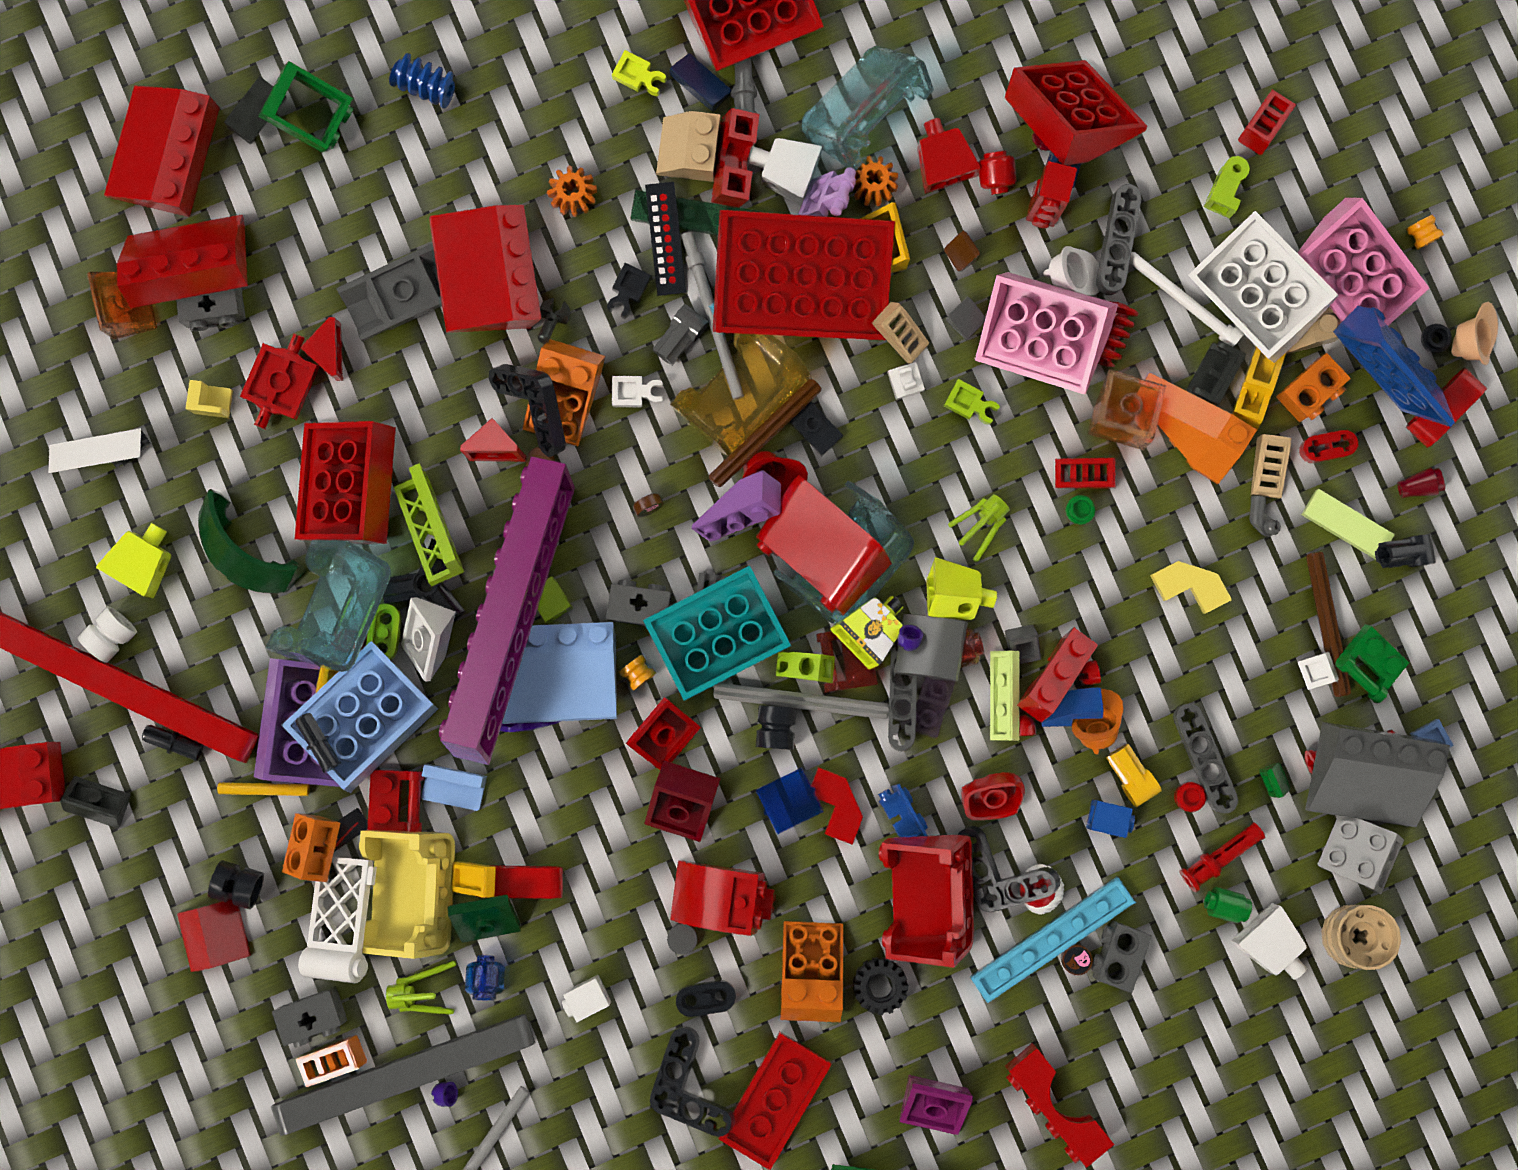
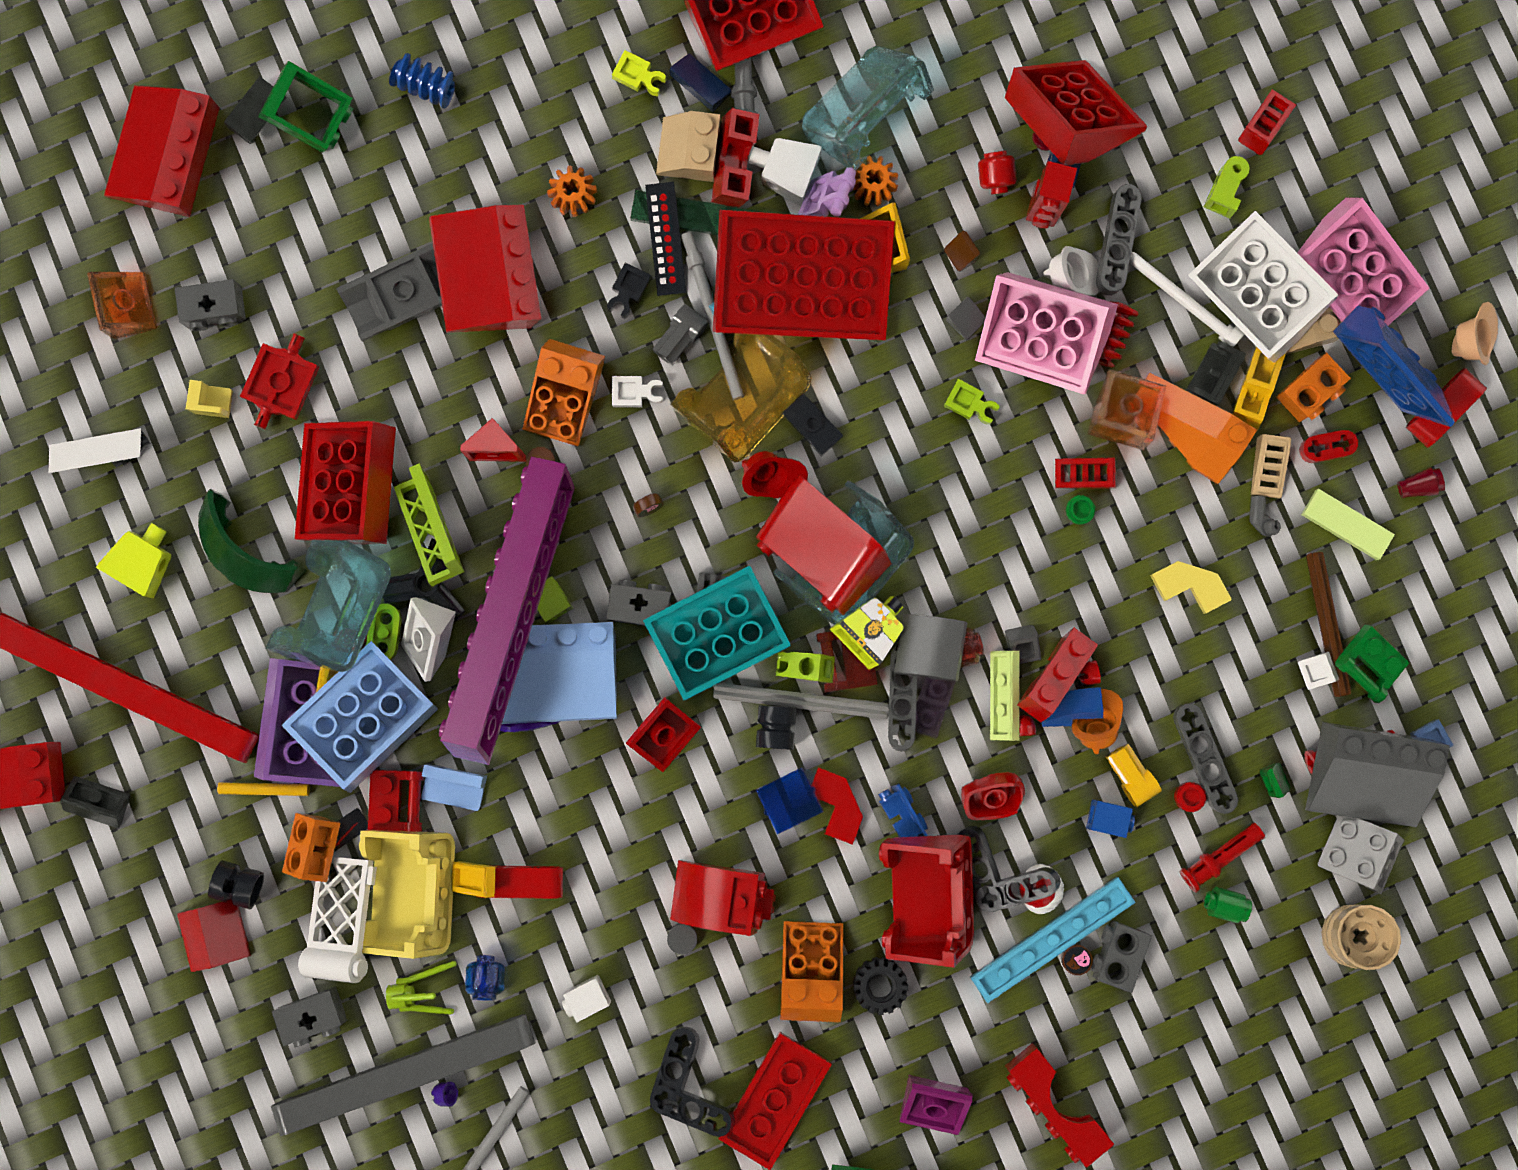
white wheel [77,606,137,663] -> none
red slope [117,215,248,308] -> none
black axle [142,725,204,761] -> none
black axle [295,713,341,773] -> none
orange slope [296,1035,367,1087] -> none
red slope [300,317,343,381] -> none
dark green plate [448,895,521,943] -> none
black beam [489,364,566,457] -> none
pearl dark grey bar [538,298,570,344] -> none
light orange wheel [619,655,656,691] -> none
dark red slope [644,760,721,842] -> none
black plate [676,980,736,1017] -> none
medium lavender slope [692,470,781,542] -> none
reddish brown axle [709,379,822,487] -> none
tan slope [872,302,929,364] -> none
white tile [887,362,925,400] -> none
dark purple hinge [898,625,923,651] -> none
red torso [917,118,980,194] -> none
neon yellow torso [926,557,997,620] -> none
lime plant [948,494,1010,562] -> none
white torso [1231,903,1307,980] -> none
black piece [1375,534,1436,568] -> none
light orange wheel [1406,215,1444,250] -> none
black plate [1421,324,1452,353] -> none

